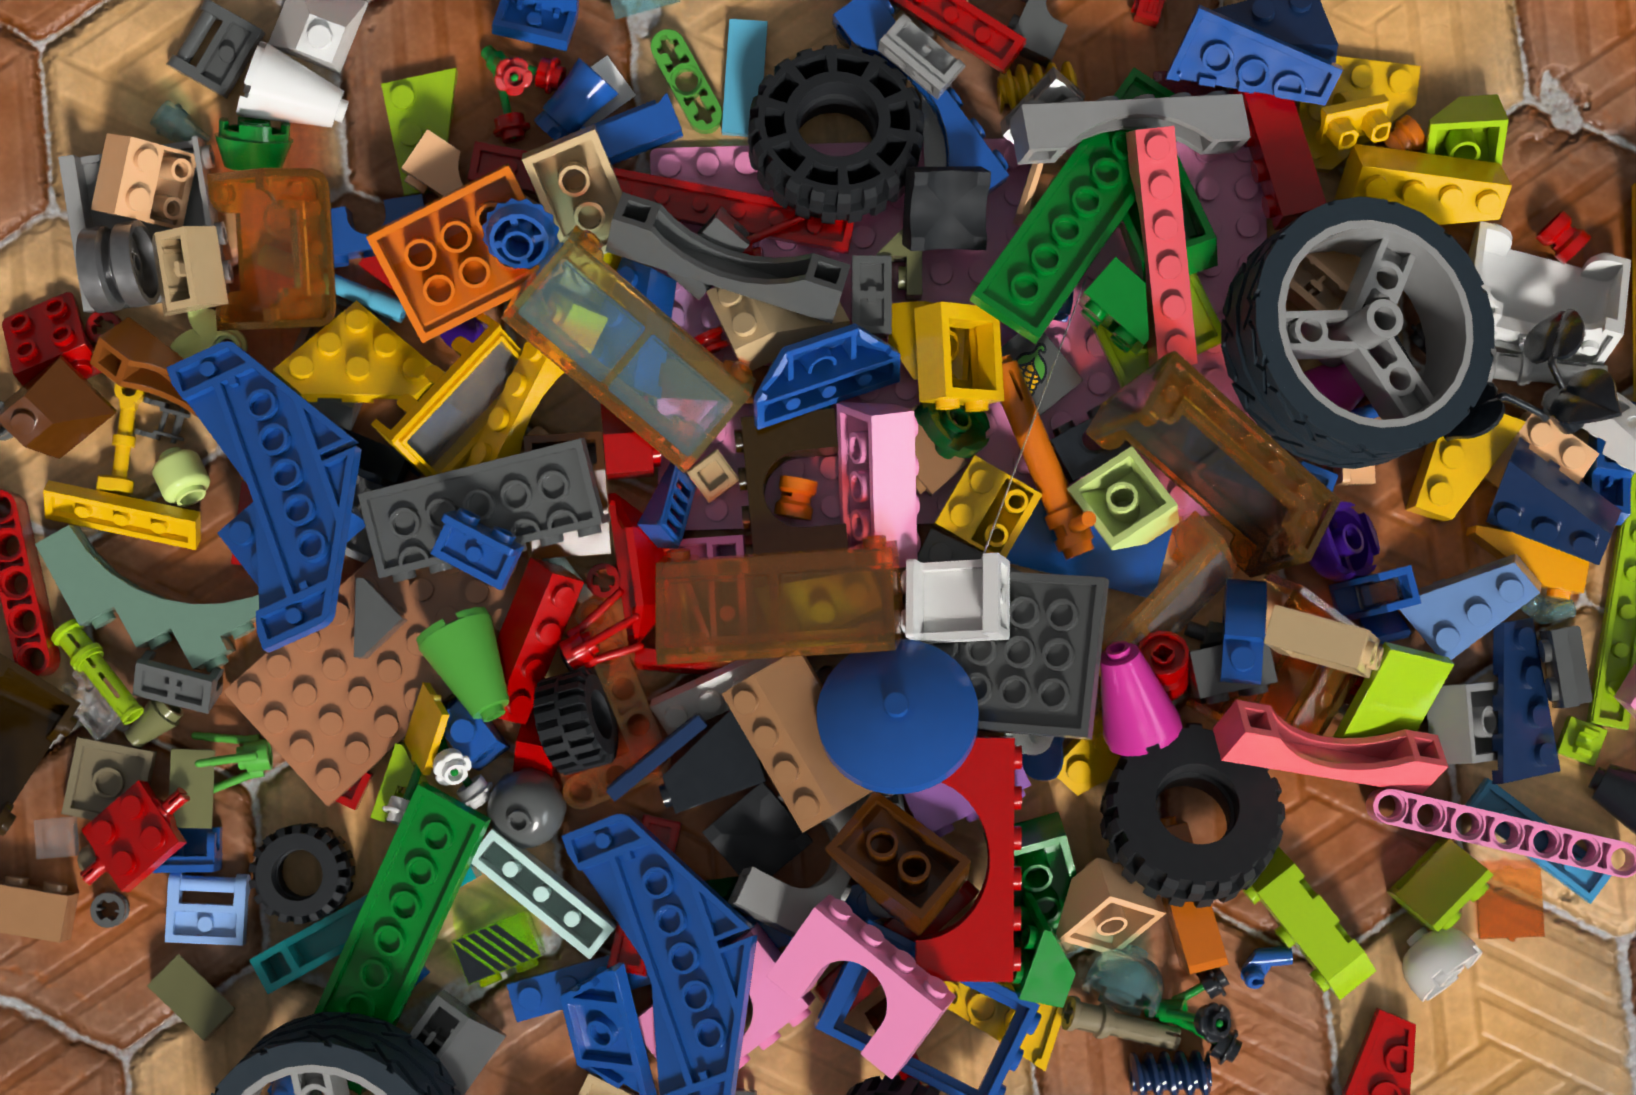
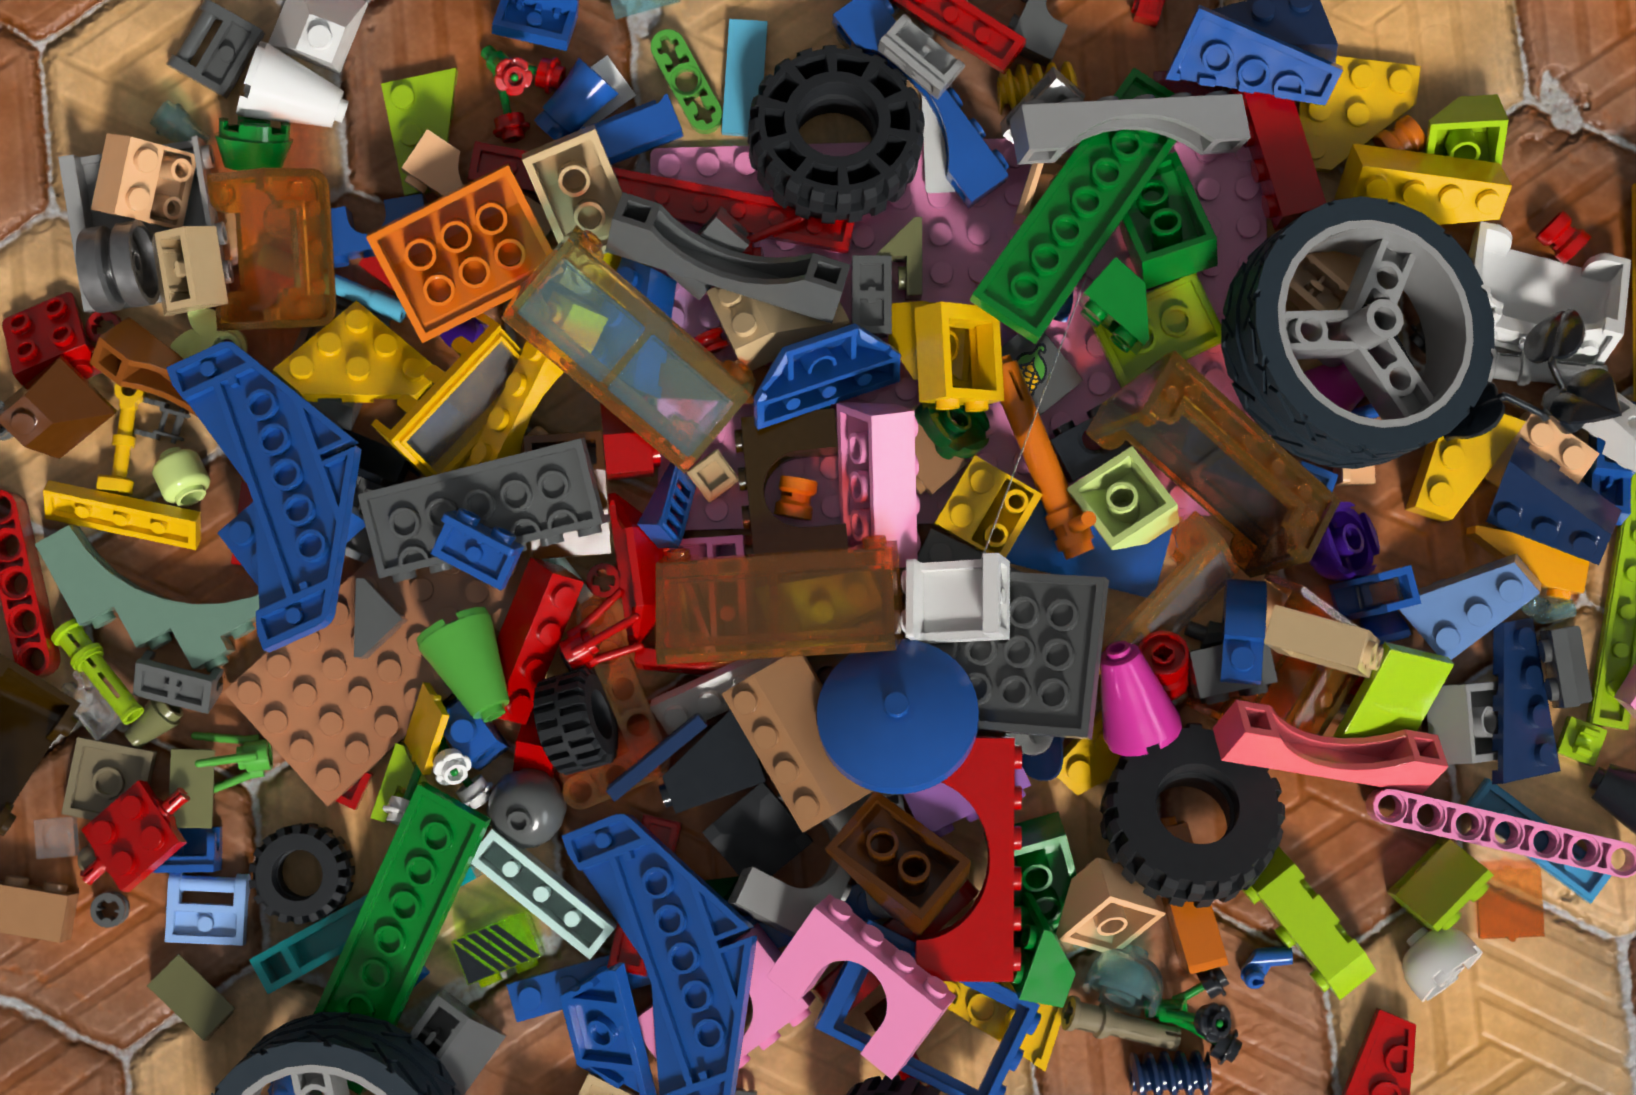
blue piece [482,198,560,269] -> none
black brick [902,166,991,251] -> none
coral arch [1126,126,1198,369] -> none
yellow hips [1315,91,1391,151] -> none

